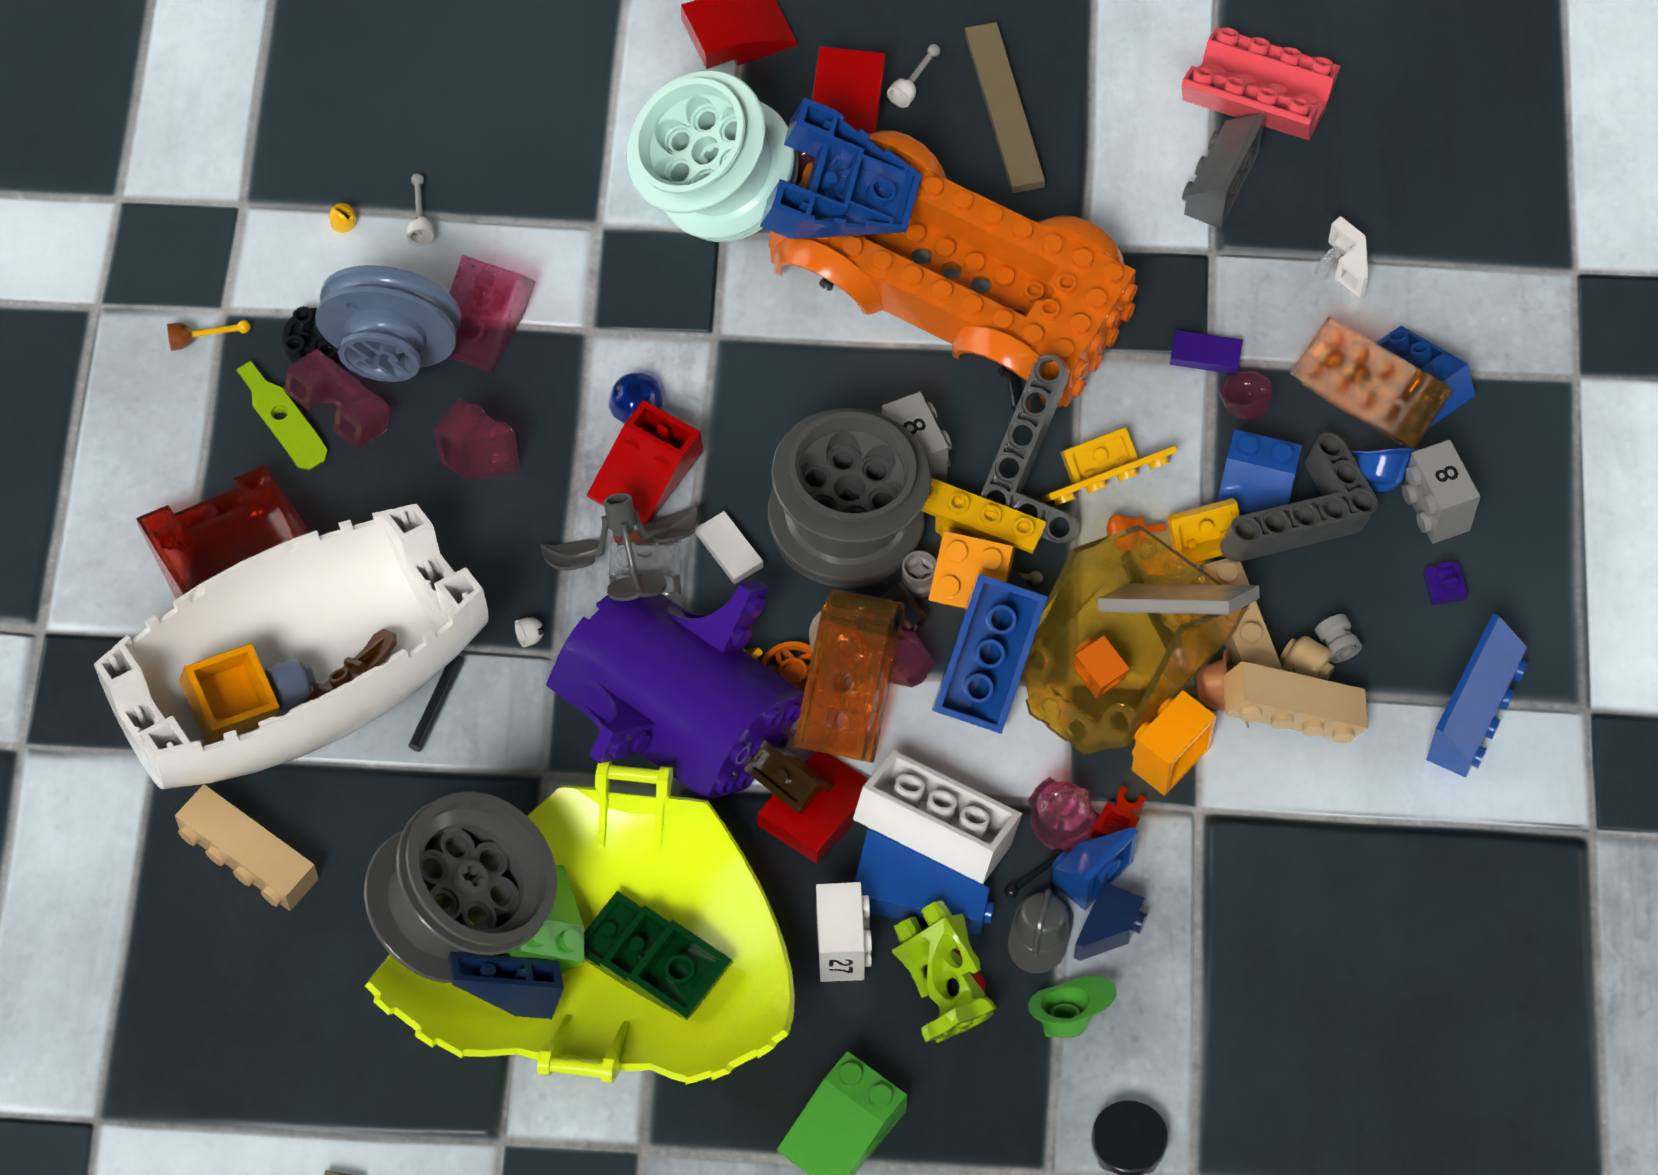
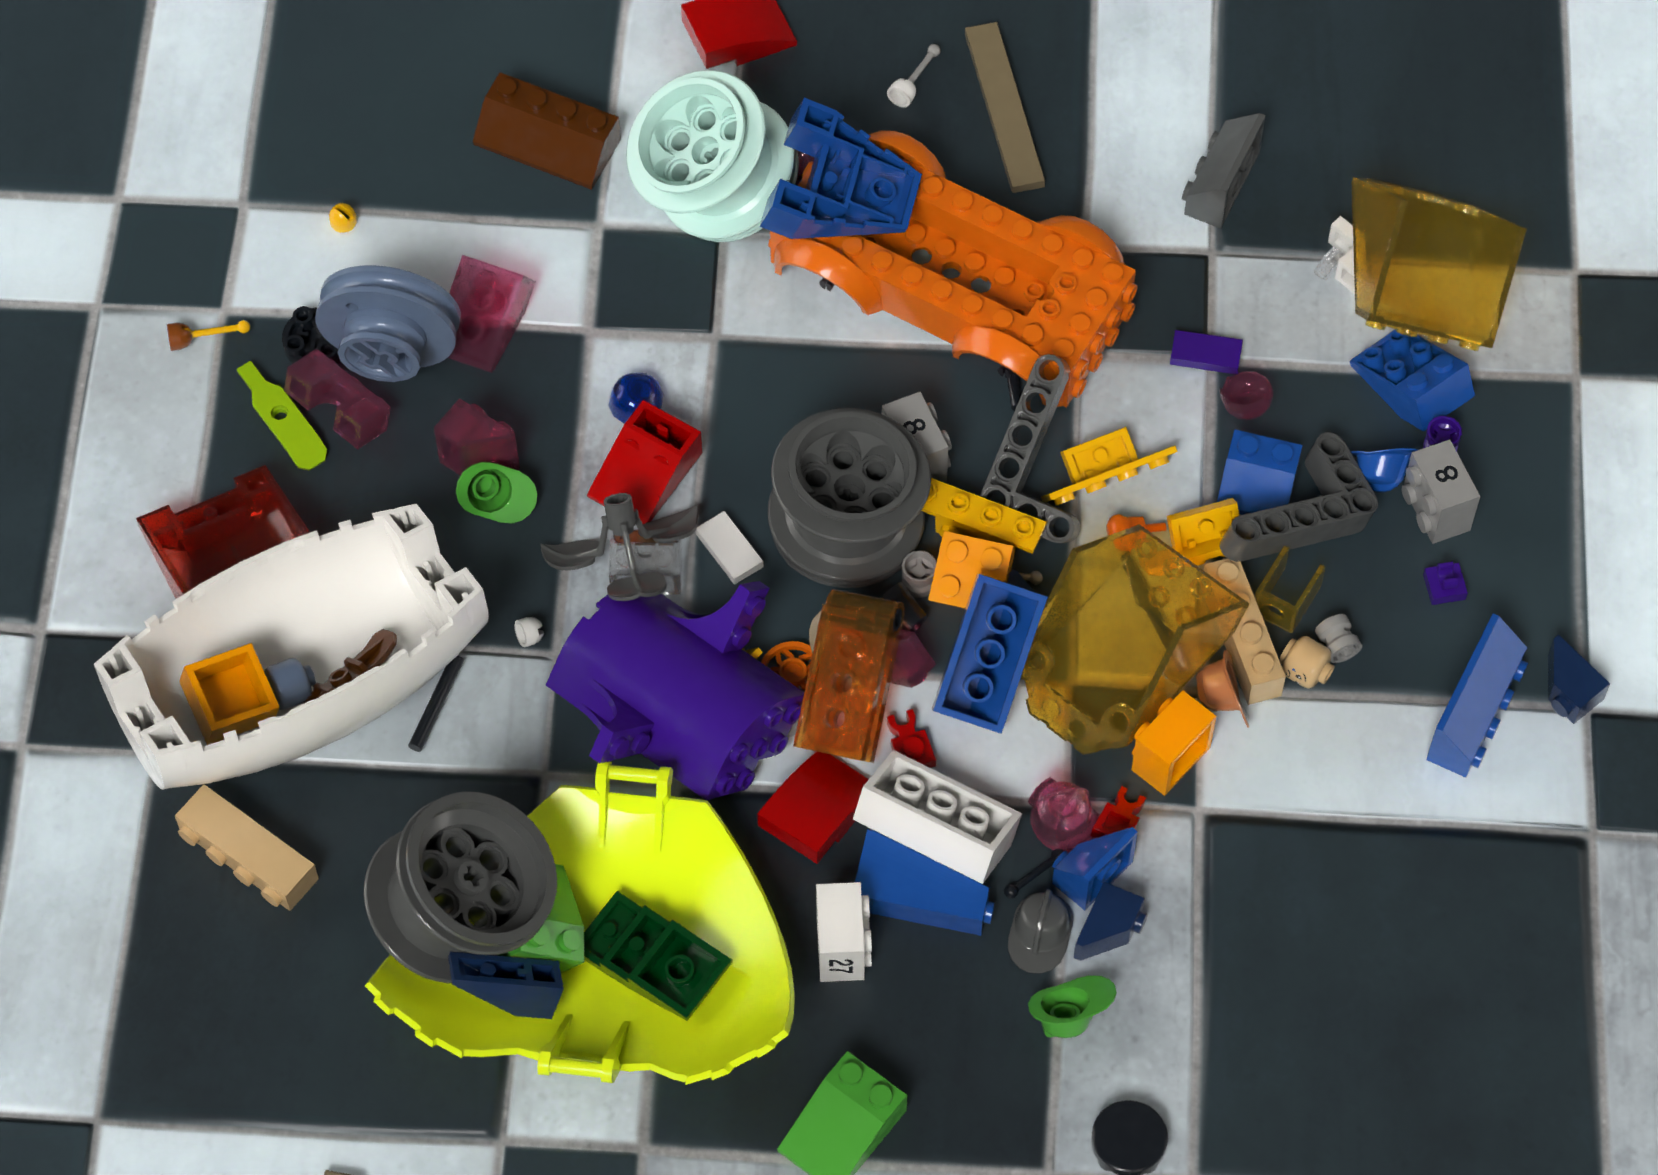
white hinge [407,173,434,246] -> none
dark brown panel [744,740,834,814] -> none
red slope [812,46,885,134] -> none
lime hips [892,900,996,1043] -> none
orange brick [1071,635,1130,699] -> none
light grey tile [1097,583,1260,615] -> none
coral slope [1182,27,1341,141] -> none
tan brick [1223,661,1368,743] -> none
clear orange hinge [1289,316,1453,449] -> none
none -> bright green piece [456,462,538,524]
none -> reddish brown slope [473,72,621,190]
none -> red plate [887,709,936,768]
none -> clear yellow piece [1255,546,1326,633]
none -> clear yellow windscreen [1352,177,1527,351]
none -> dark purple wheel [1423,416,1462,451]
none -> dark blue slope [1548,635,1610,724]

